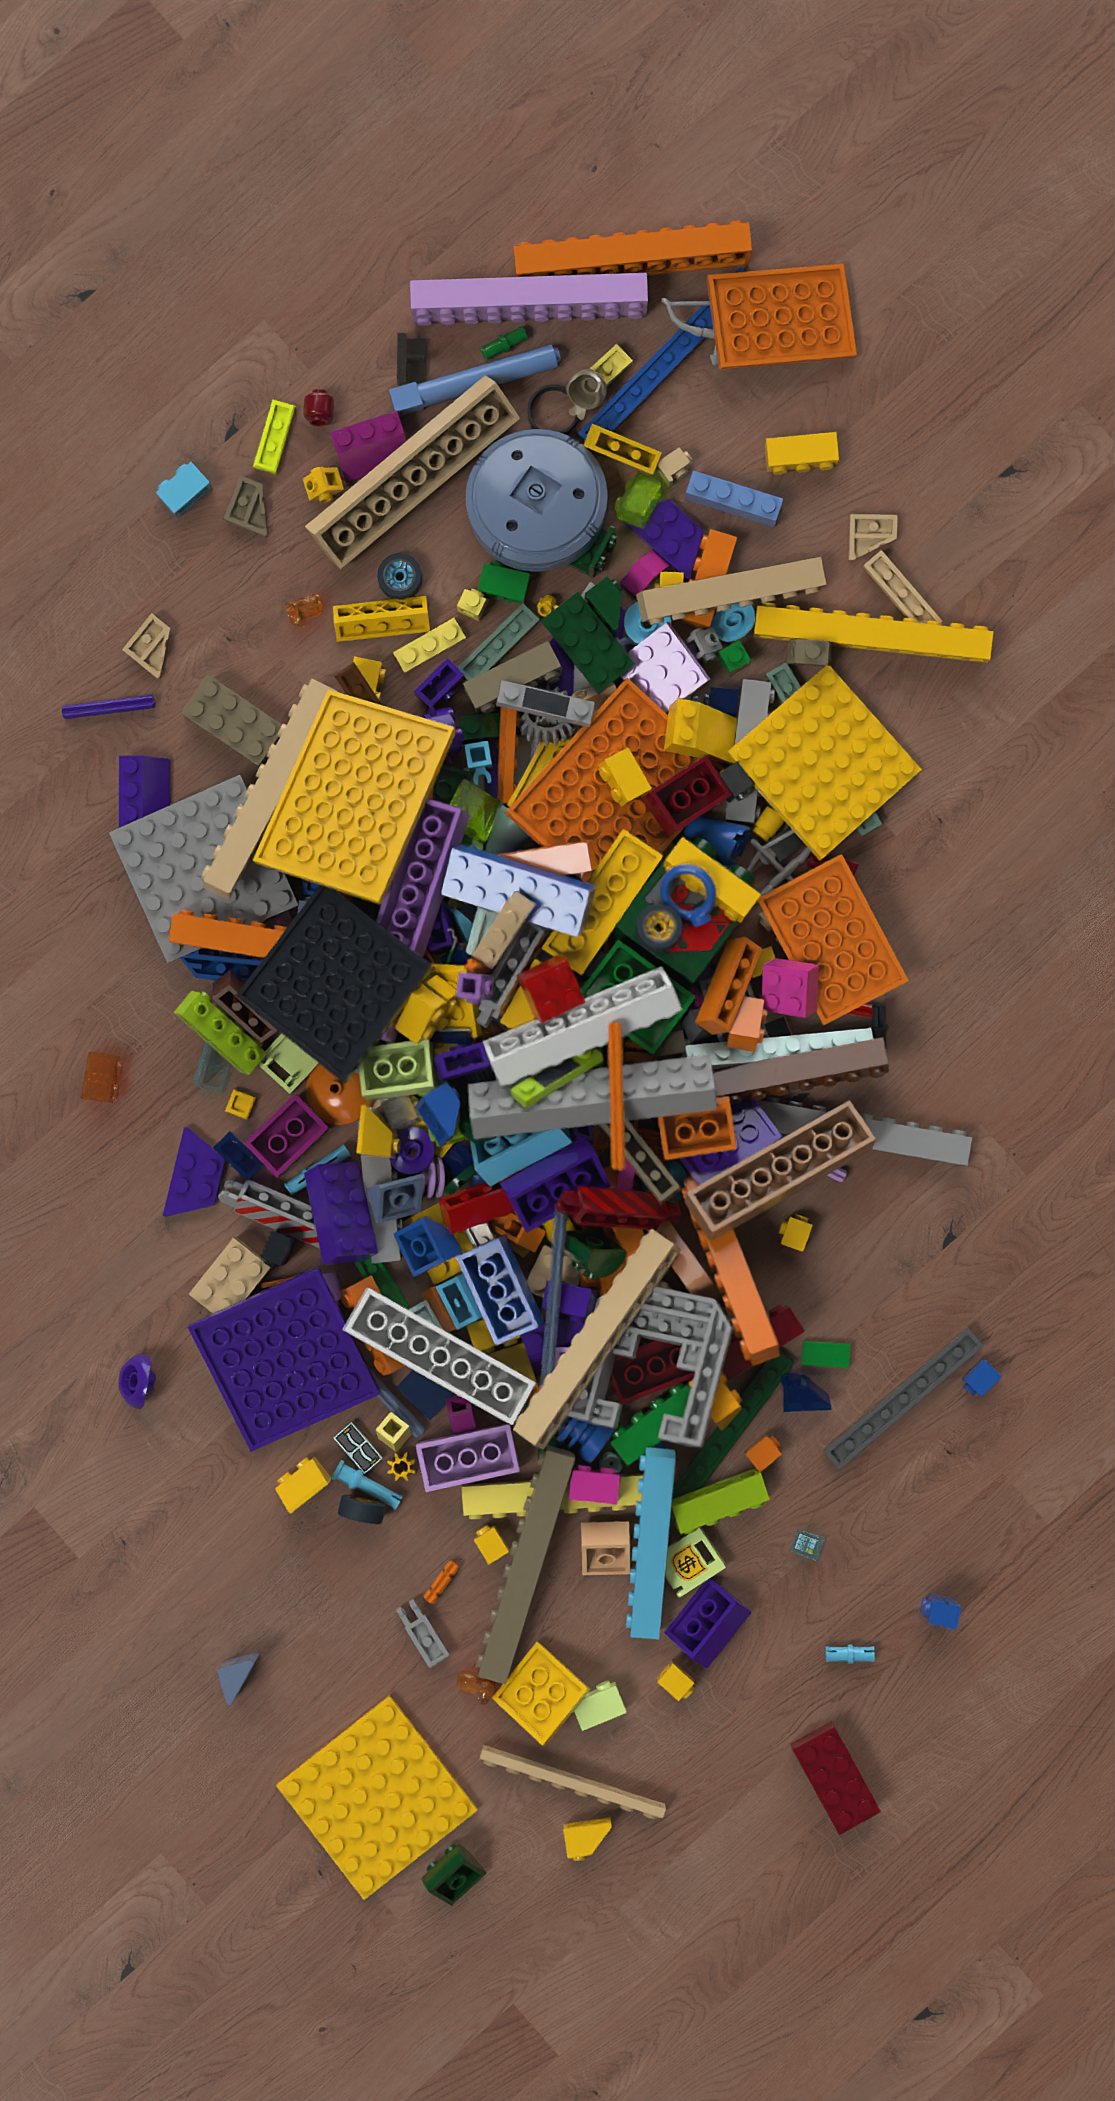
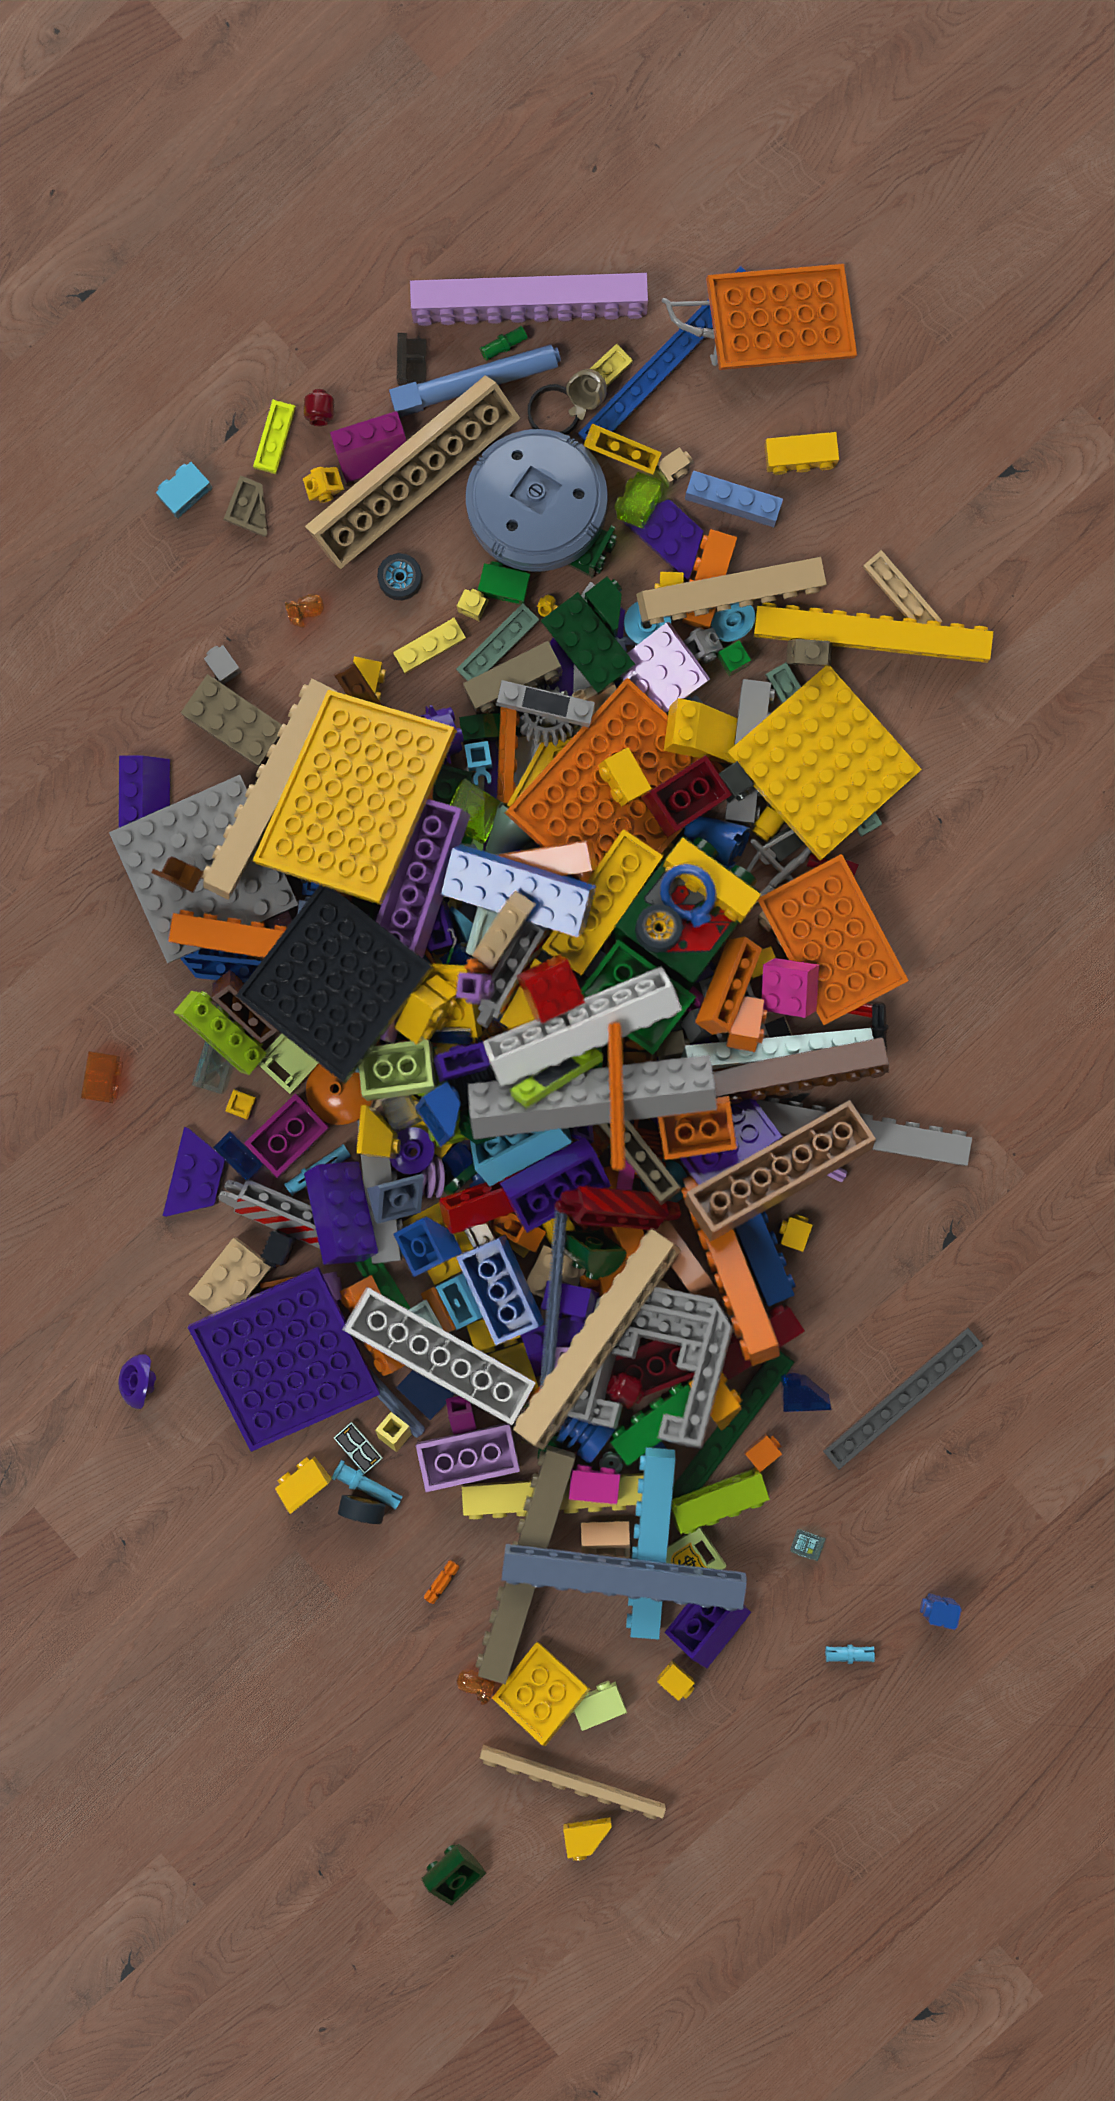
dark purple axle [62,695,155,719] -> none
tan wing [122,613,170,679] -> none
sand blue slope [217,1652,259,1706] -> none
yellow plate [276,1695,478,1900] -> none
yellow fence [333,596,430,642] -> none
yellow gear [387,1452,416,1481] -> none
light grey hinge [396,1599,450,1668] -> none
dark purple brick [414,658,465,709] -> none
yellow brick [474,1524,510,1564] -> none
orange brick [514,220,752,277] -> none
dark pink slope [620,549,670,599] -> none
clear blue brick [703,687,739,717] -> none
dark red brick [790,1721,881,1835] -> none
green tile [801,1341,851,1368] -> none
tan wing [848,514,898,560] -> none
blue brick [962,1358,1002,1397] -> none
none -> reddish brown panel [151,856,204,893]
none -> light grey brick [204,645,242,685]
none -> sand blue brick [502,1544,747,1611]
none -> dark red head [606,1373,644,1408]
none -> blue brick [735,1211,796,1306]

